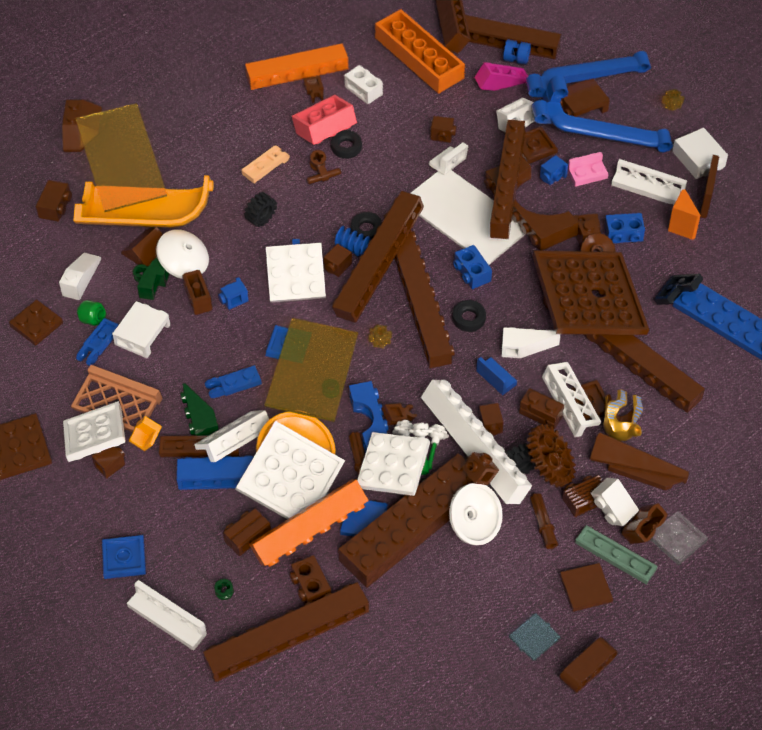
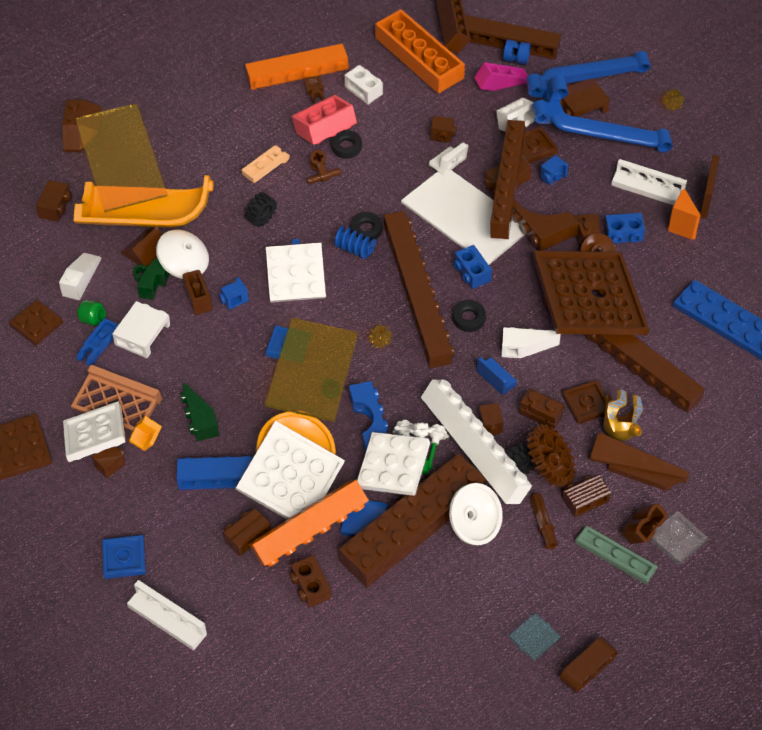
reddish brown plate [159,436,239,457] -> none
white fence [194,410,269,462] -> none
reddish brown brick [203,582,369,682] -> none
blue hinge [205,365,262,398] -> none
dark green bush [214,579,234,600] -> none
reddish brown brick [324,244,352,277] -> none
reddish brown brick [332,191,424,323] -> none
reddish brown axle [349,432,365,476] -> none
reddish brown plate [382,403,417,425] -> none
reddish brown brick [462,452,499,485] -> none
white fence [542,362,601,437] -> none
reddish brown tile [560,563,613,612] -> none
bright pink bracket [568,152,608,187] -> none
white brick [591,478,639,526] -> none
black plate [654,273,703,305] -> none
white brick [672,128,728,179] -> none

